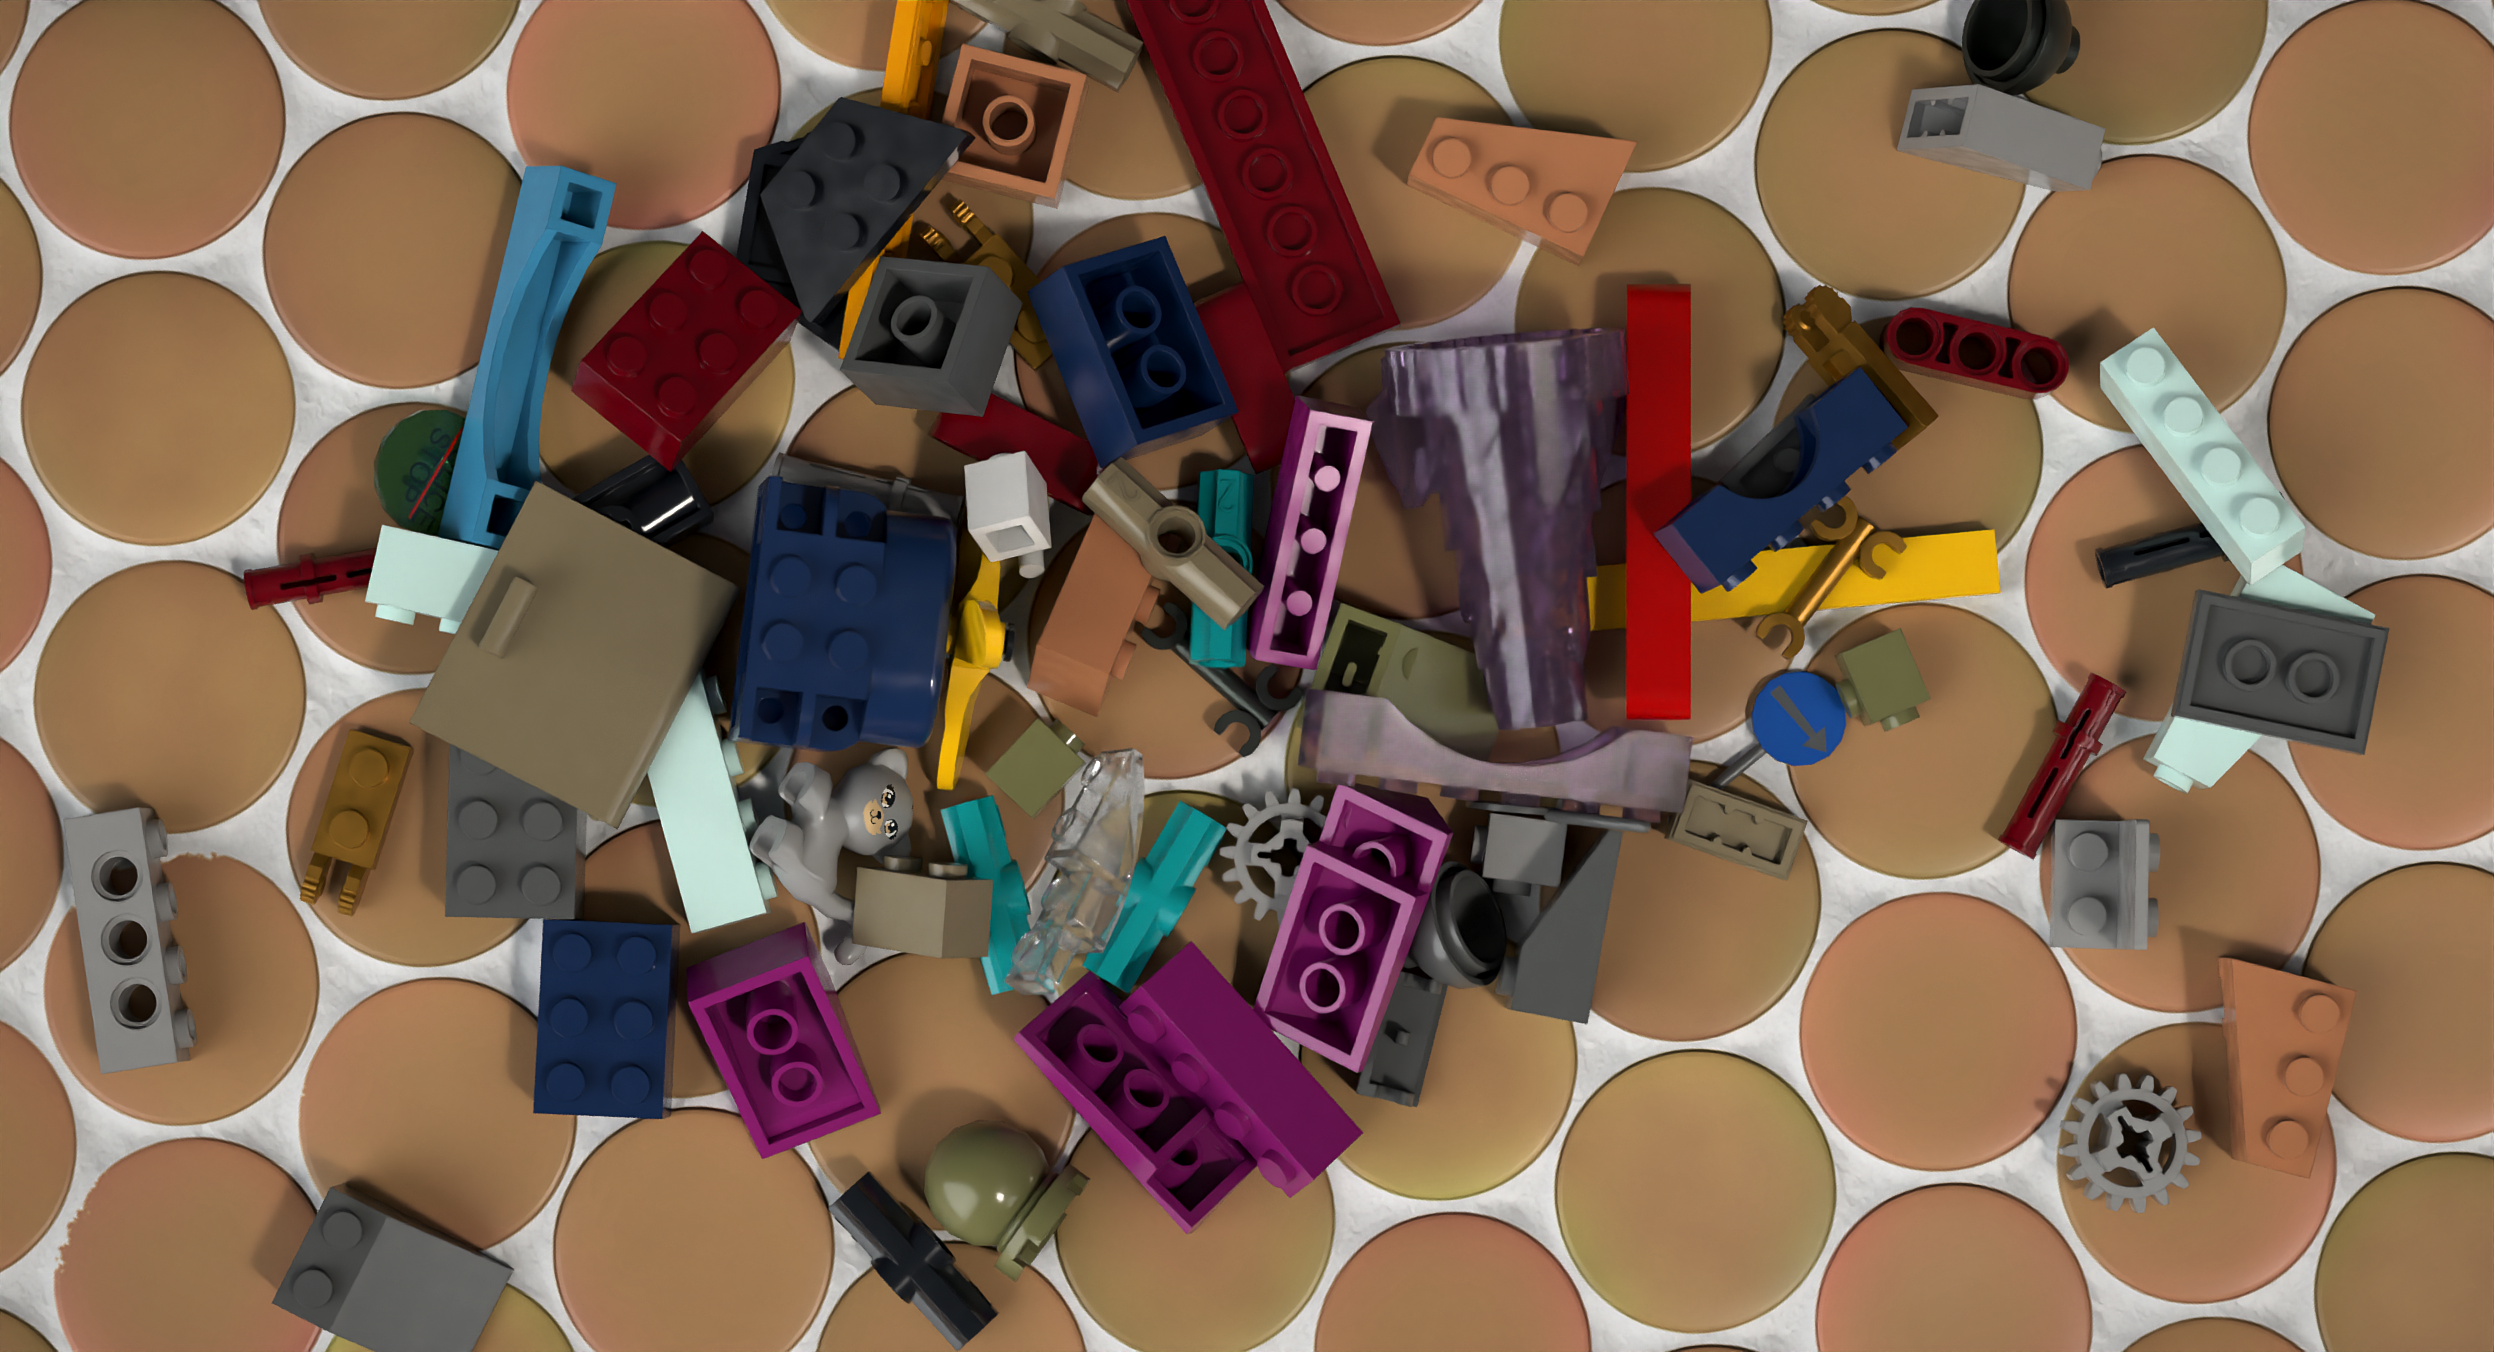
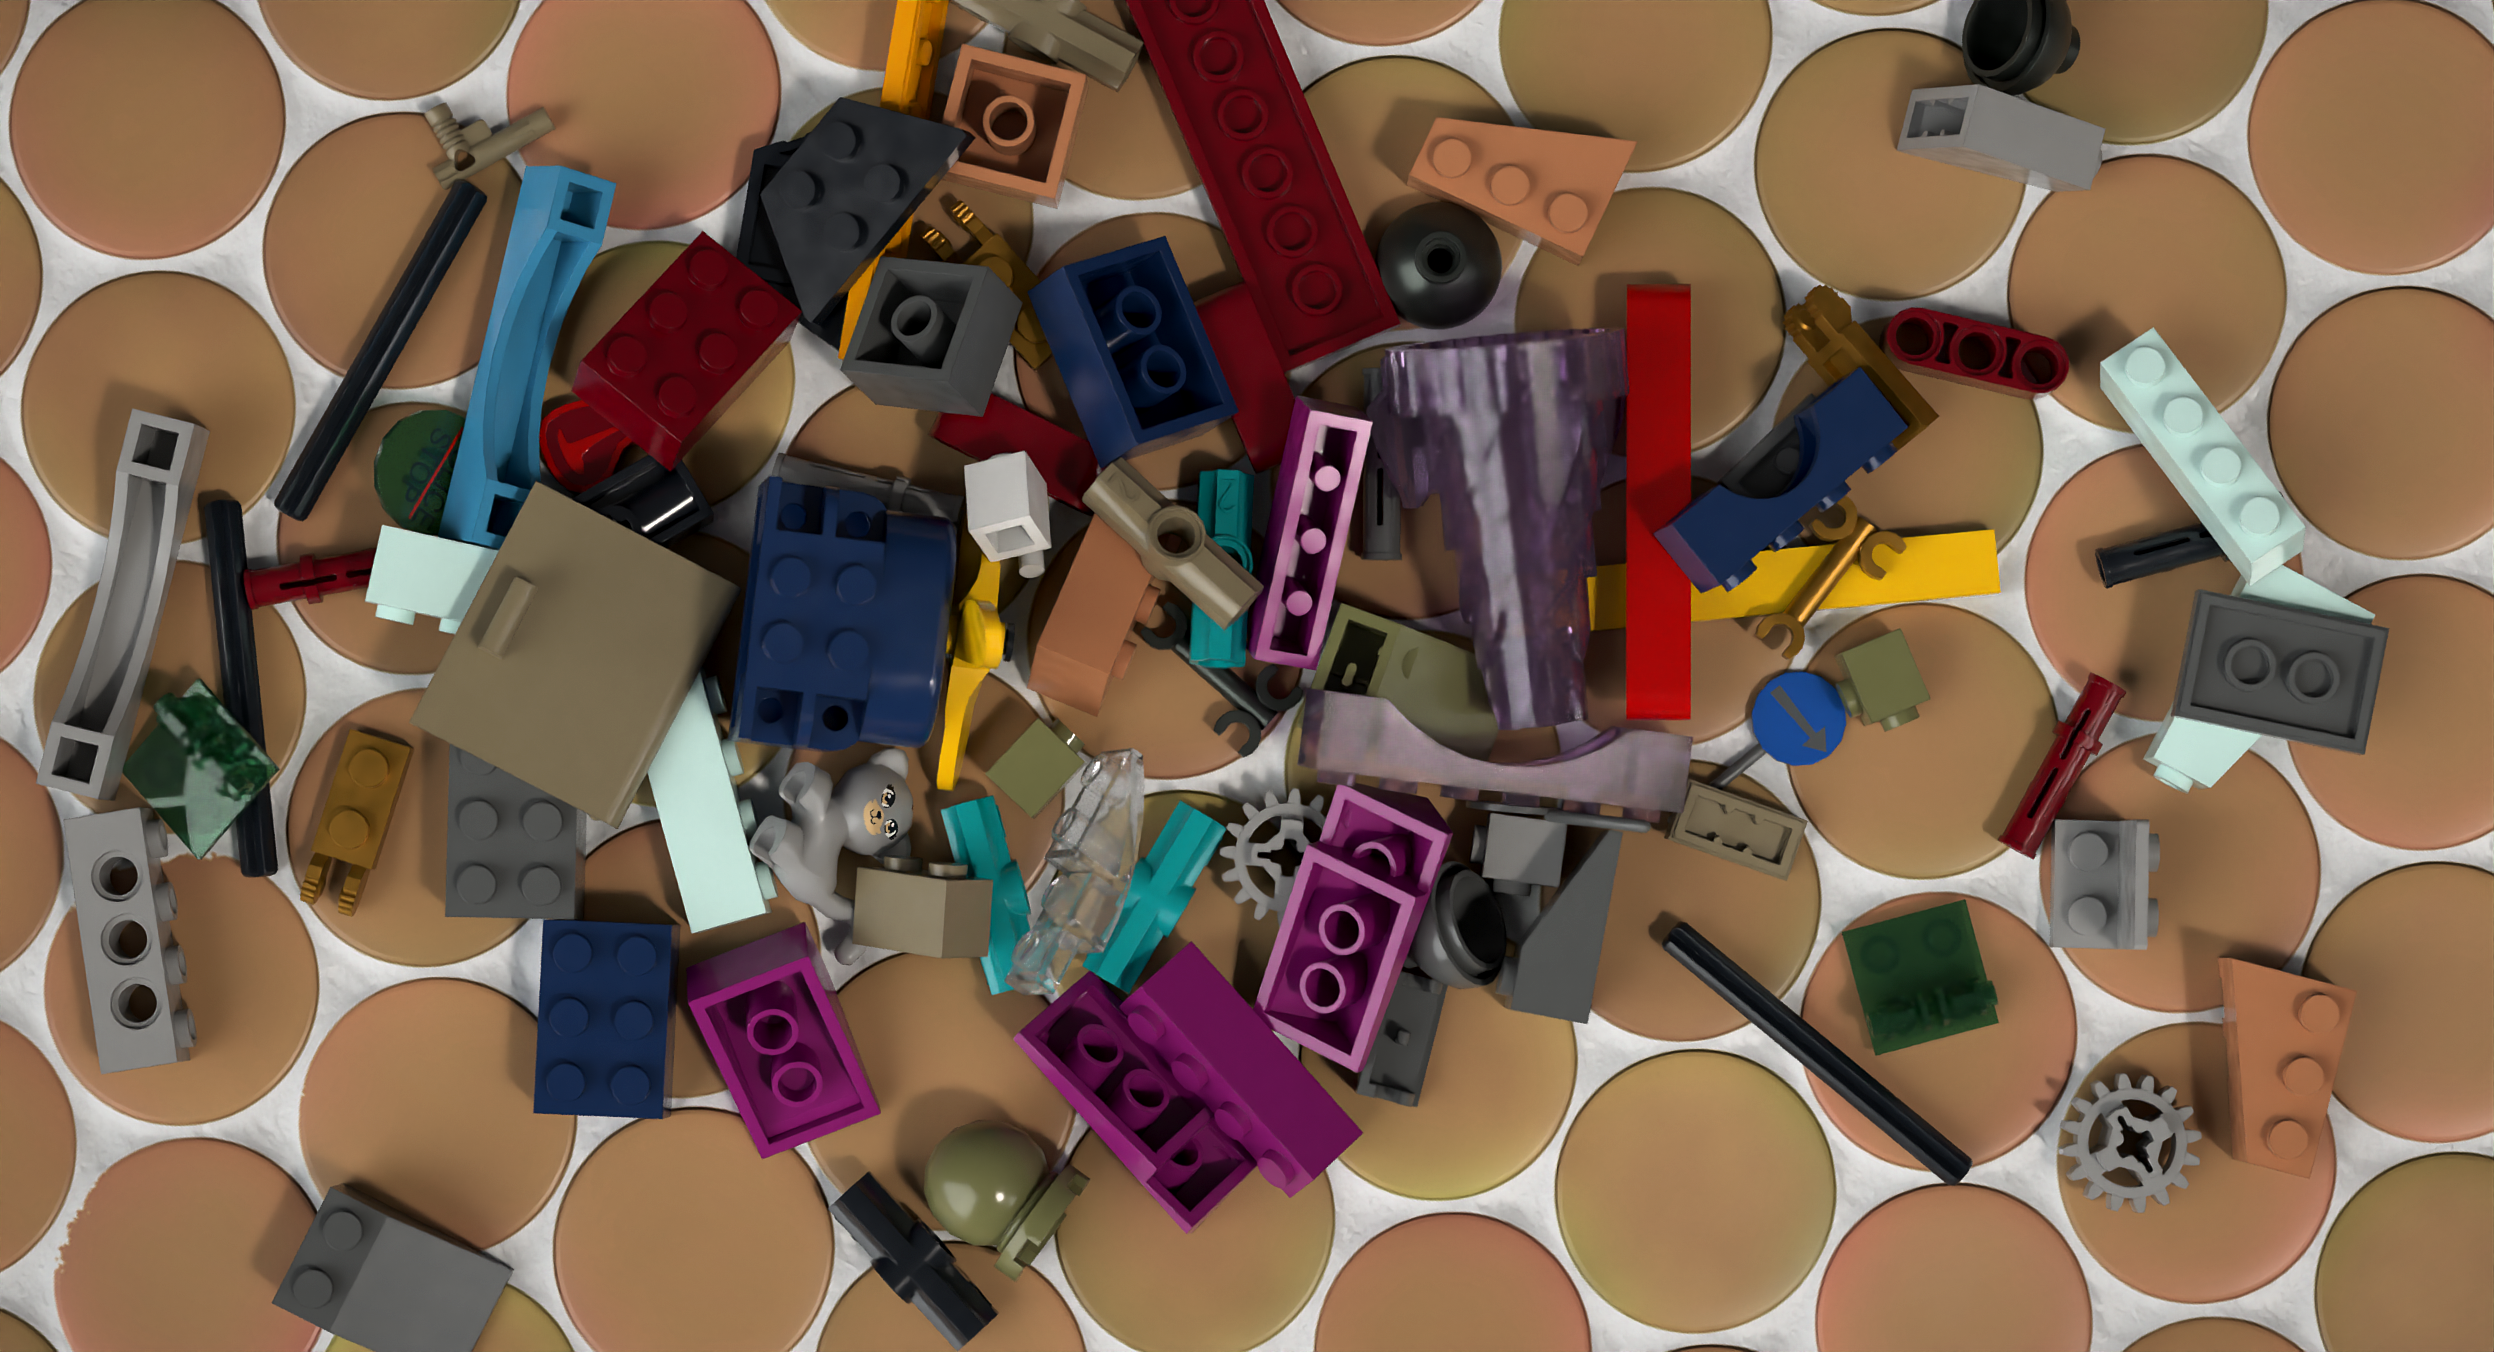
none -> light grey arch [36,408,210,801]
none -> clear green hinge [122,679,280,860]
none -> black axle [204,499,278,878]
none -> black axle [274,180,487,521]
none -> dark tan hose [424,103,556,190]
none -> piece [539,400,636,494]
none -> dark grey pin [1361,367,1408,561]
none -> pearl dark grey piece [1375,202,1502,330]
none -> black axle [1662,922,1973,1186]
none -> clear green hinge [1841,899,1999,1056]

